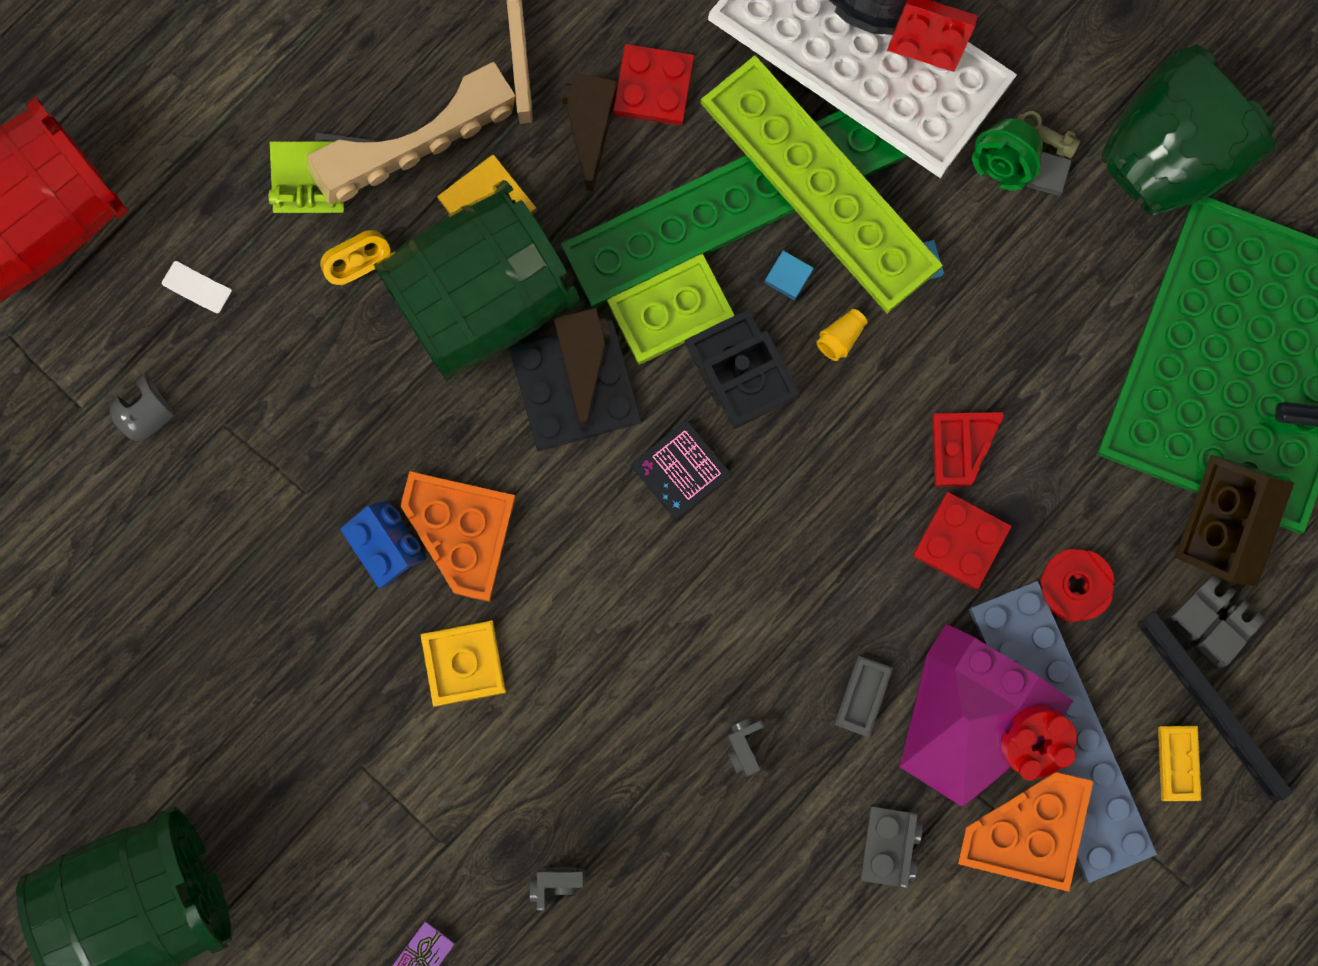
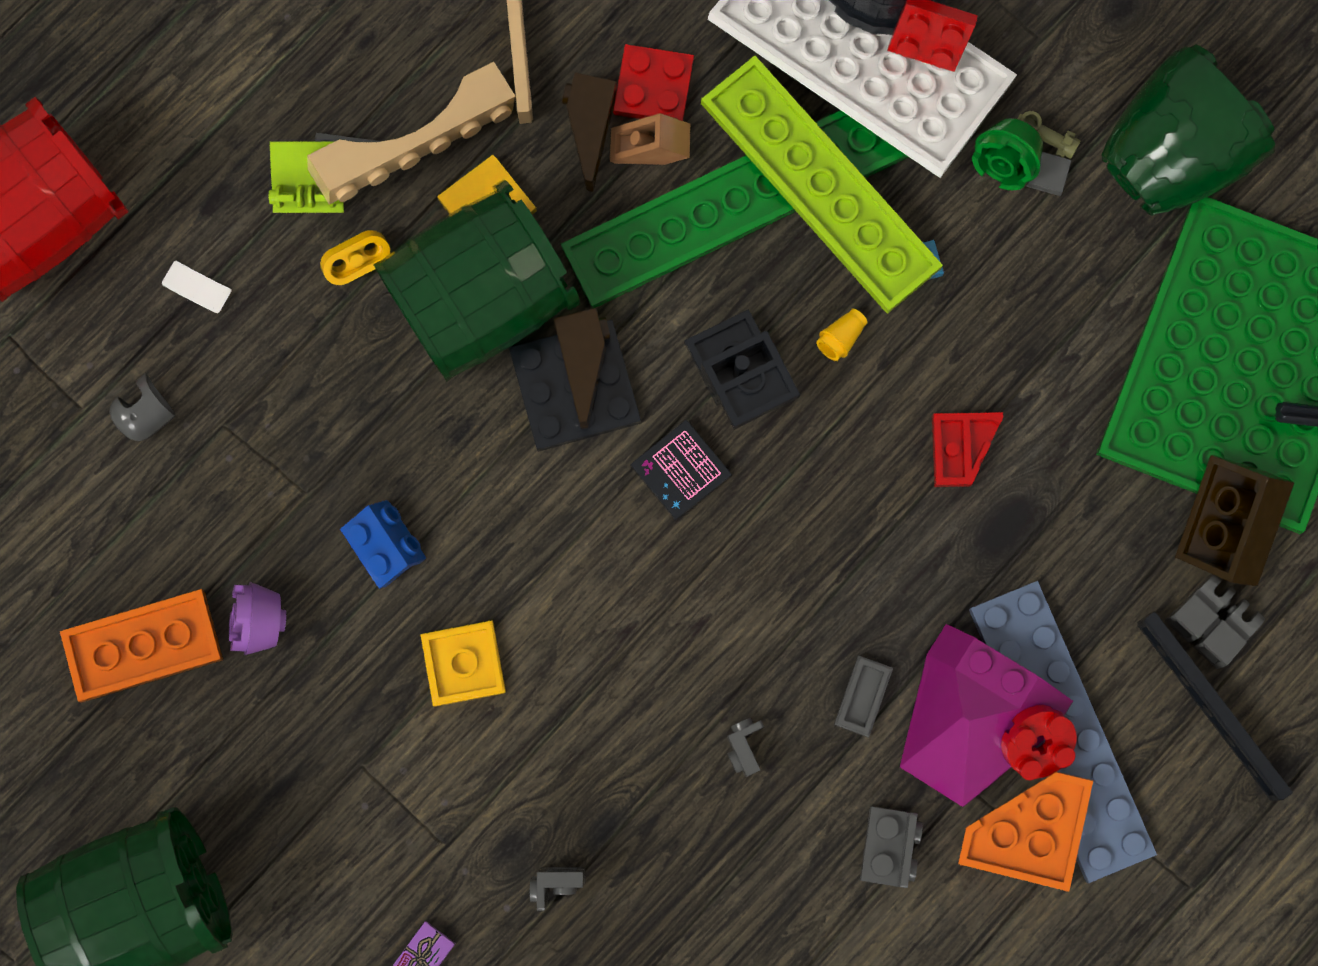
orange plate [401,471,516,602] -> none
lime plate [607,253,735,365] -> none
dark azure tile [765,251,814,300] -> none
red plate [912,492,1011,591] -> none
red plate [1039,549,1114,623] -> none
yellow plate [1158,726,1201,801] -> none
none -> orange plate [60,589,223,703]
none -> medium lavender cone [229,582,286,655]
none -> medium nougat slope [610,113,690,165]

